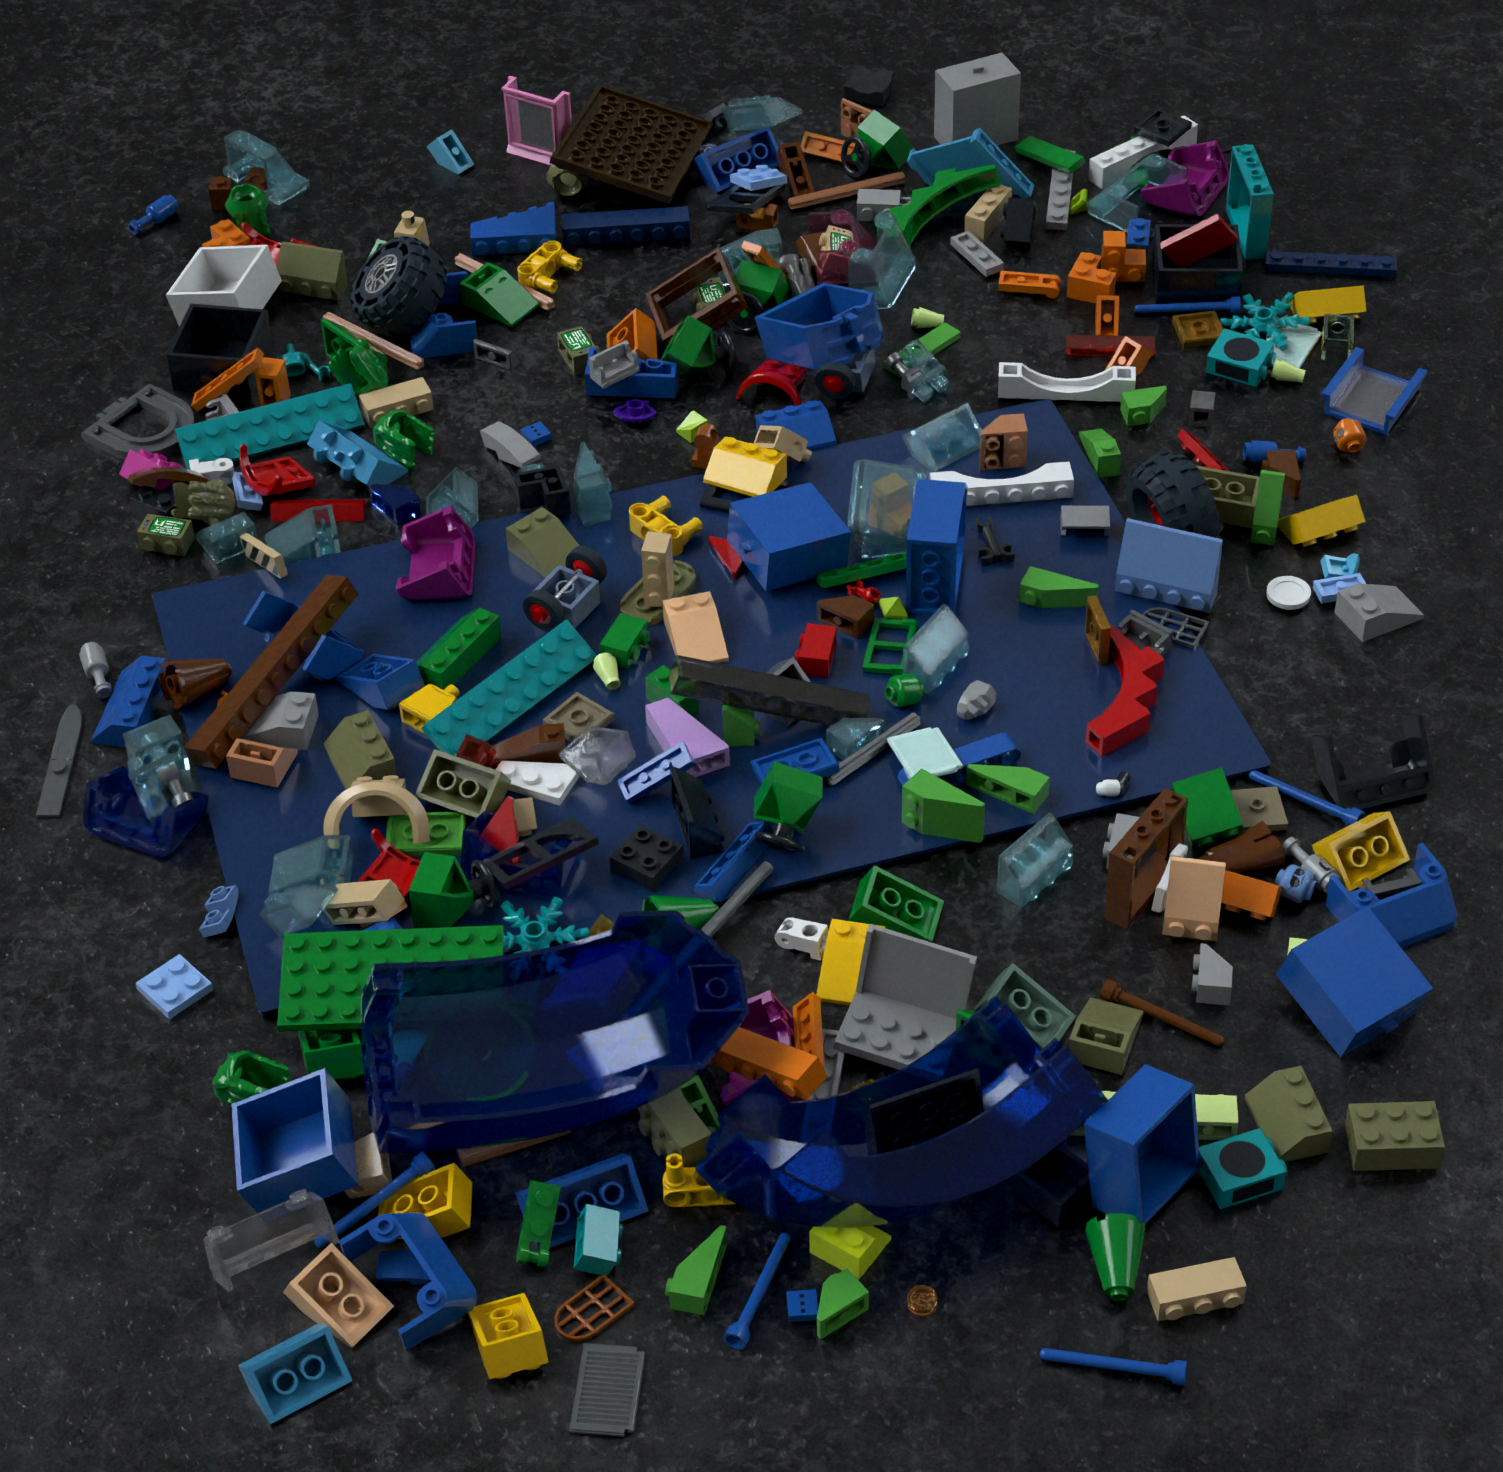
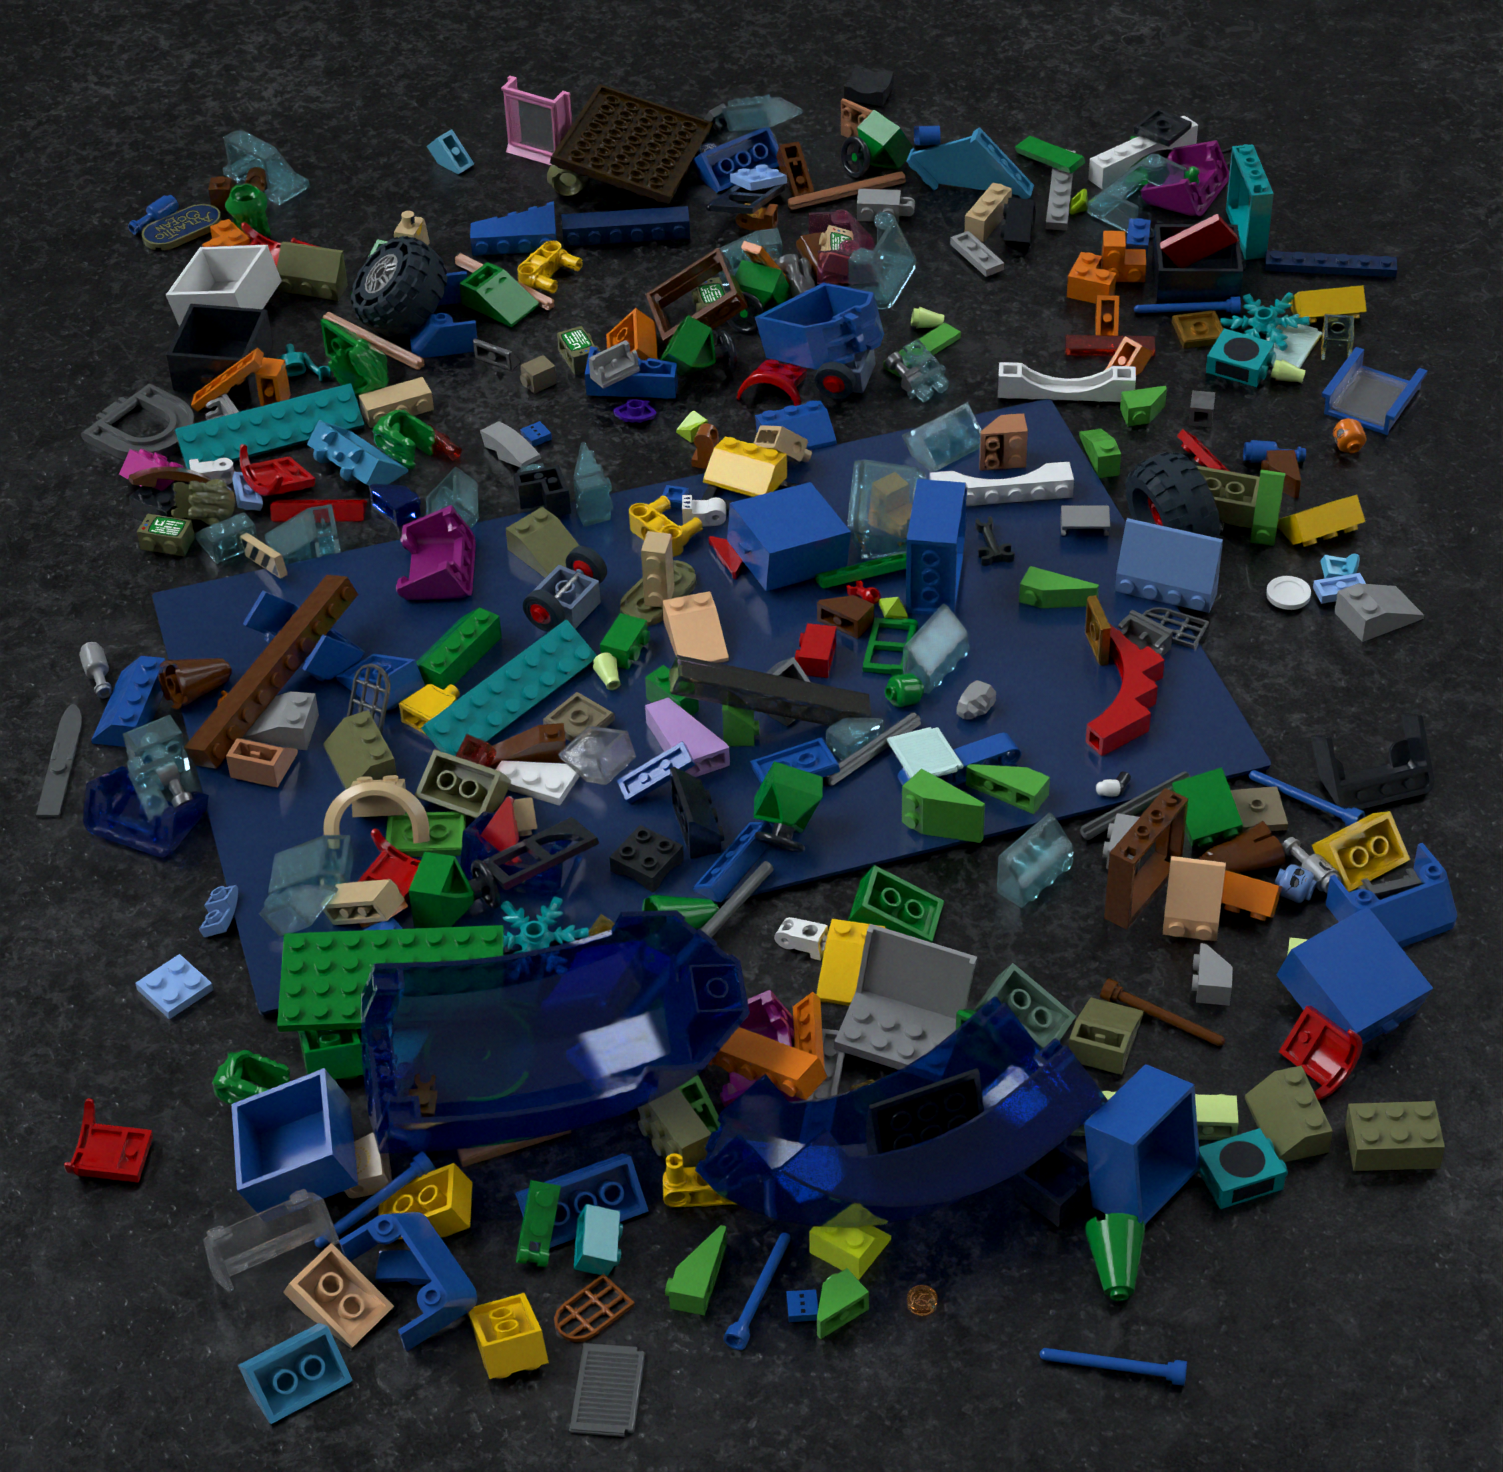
orange plate [800,131,857,167] -> none
green arch [883,164,1001,254] -> none
light grey container [934,53,1021,145] -> none
orange plate [998,271,1061,298] -> none
tan brick [1147,1257,1247,1321] -> none
white tile [1151,843,1188,913] -> none
none -> red piece [64,1098,153,1182]
none -> tile [142,204,221,250]
none -> dark grey window [347,664,390,733]
none -> dark brown plate [406,1073,438,1120]
none -> clear red pin [428,424,462,460]
none -> dark tan brick [520,355,557,394]
none -> blue tile [662,485,689,509]
none -> white leg [682,495,726,527]
none -> blue beam [914,126,940,145]
none -> dark grey axle [1080,771,1190,840]
none -> green arm [1185,166,1200,185]
none -> red piece [1279,1006,1363,1101]

